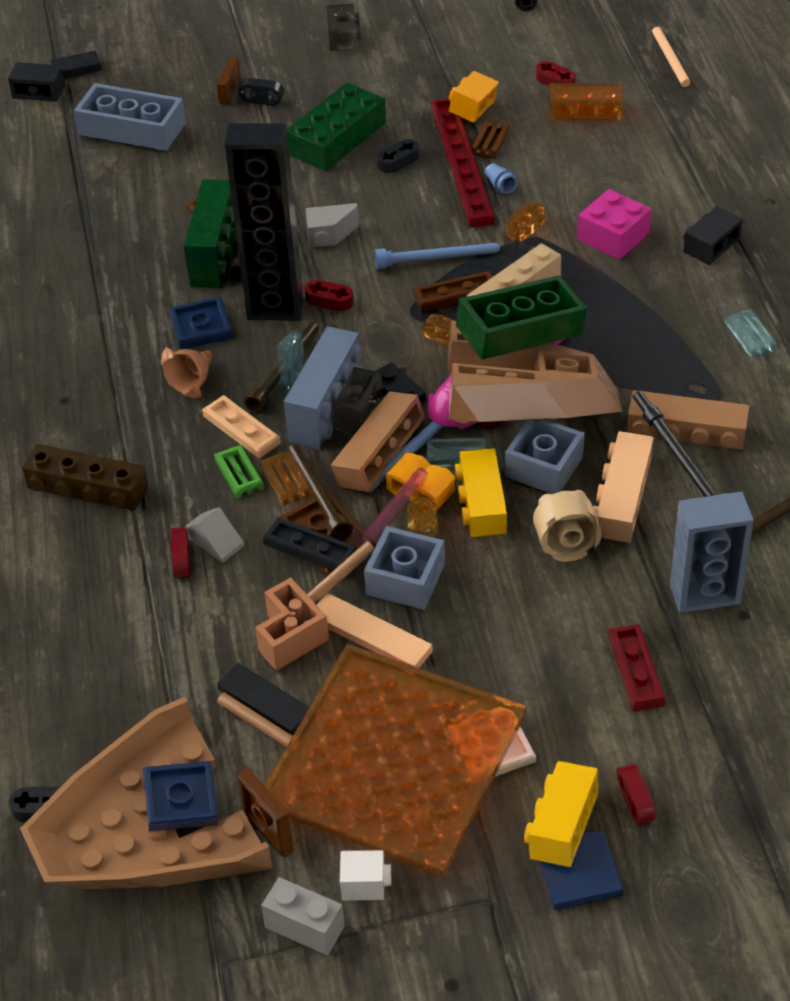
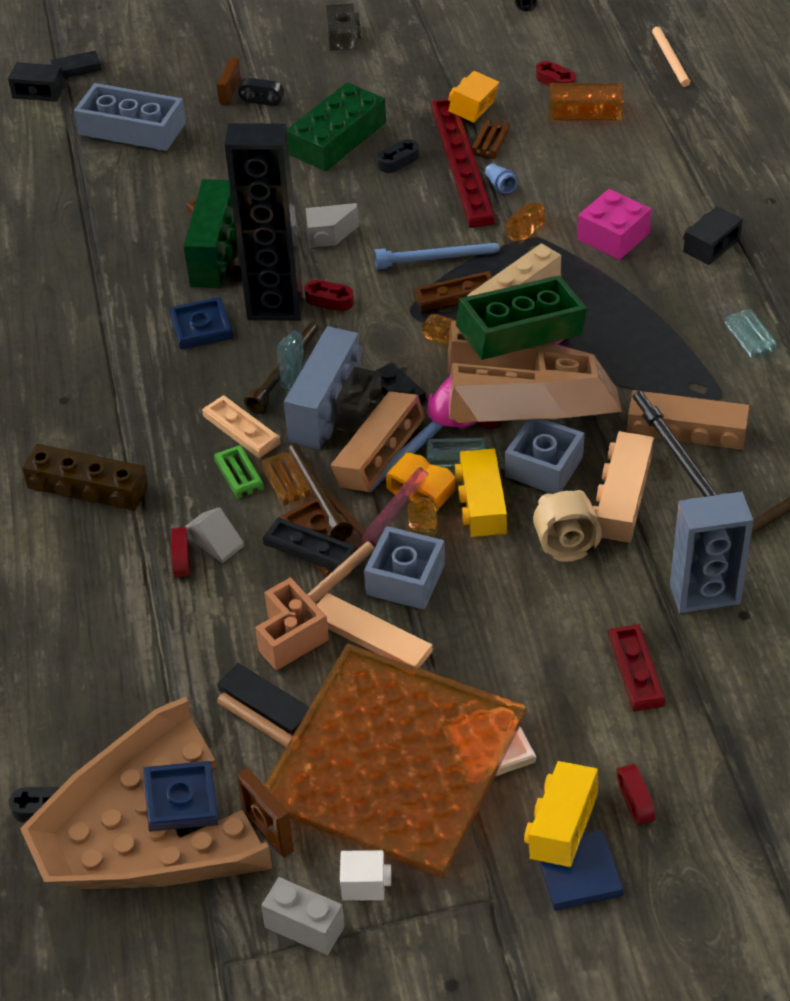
nougat hat [161,347,213,399] -> none

